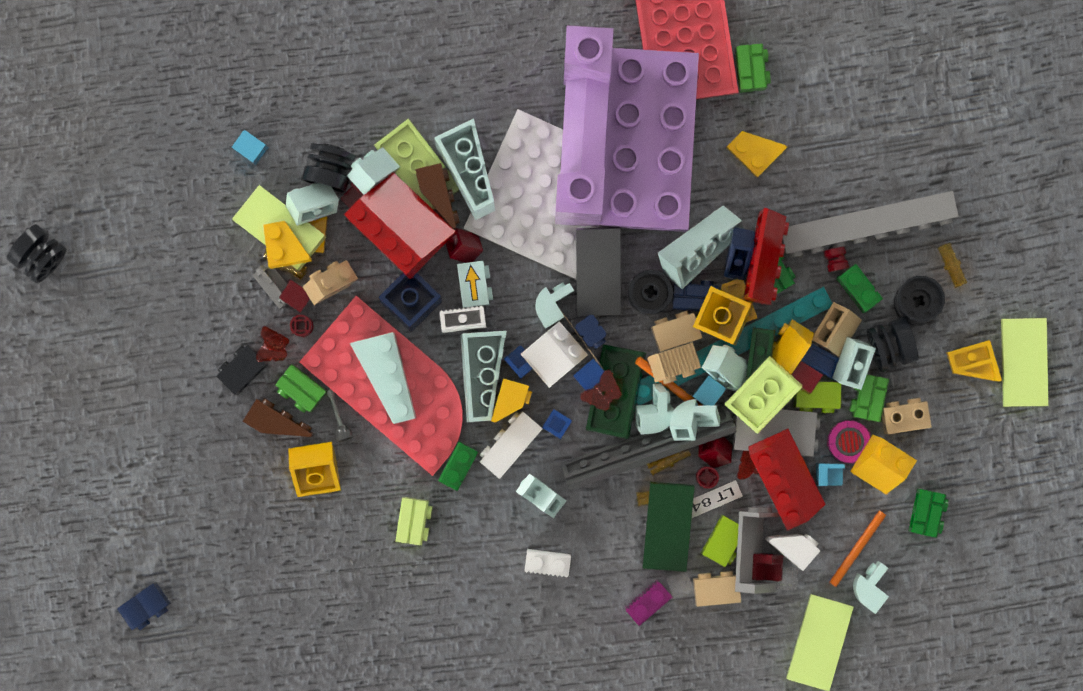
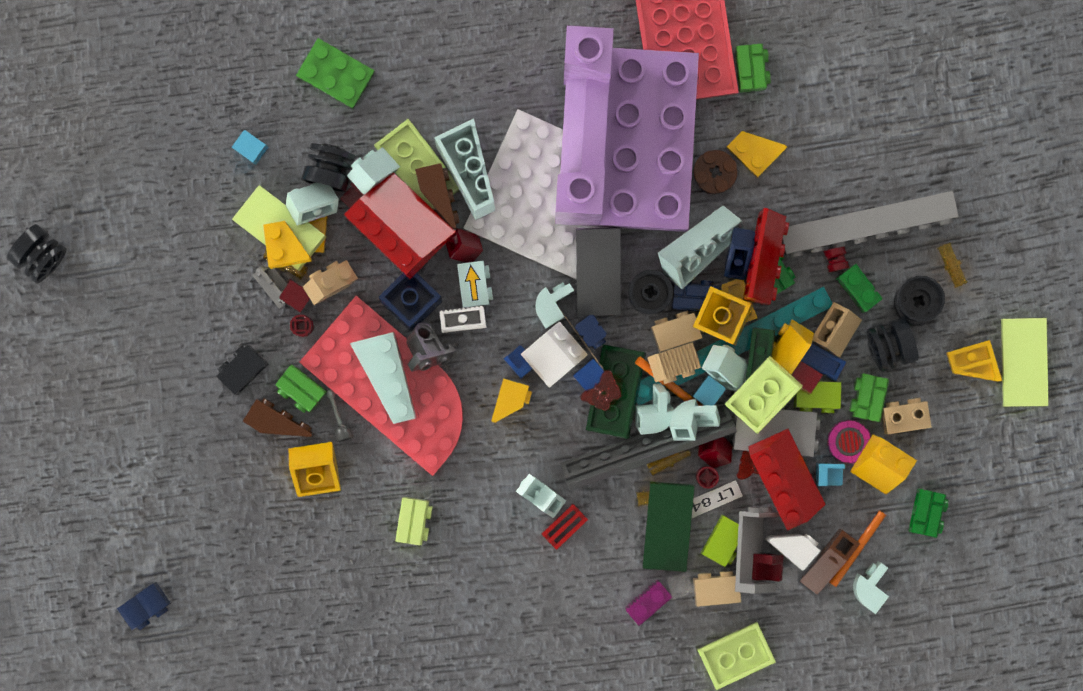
clear red animal [256,326,289,362] -> none
green brick [438,441,479,491] -> none
light aqua wedge [460,331,507,422] -> none
white brick [480,411,543,479] -> none
white brick [525,549,571,578] -> none
blue plate [542,409,572,439] -> none
yellowish green tile [786,594,854,691] -> none
light aqua brick [832,337,876,390] -> none
none -> bright green plate [296,38,375,109]
none -> flat silver pin [407,323,455,372]
none -> red tile [541,504,588,550]
none -> reddish brown plate [693,150,737,194]
none -> yellowish green tile [697,621,776,690]
none -> reddish brown slope [800,529,860,594]

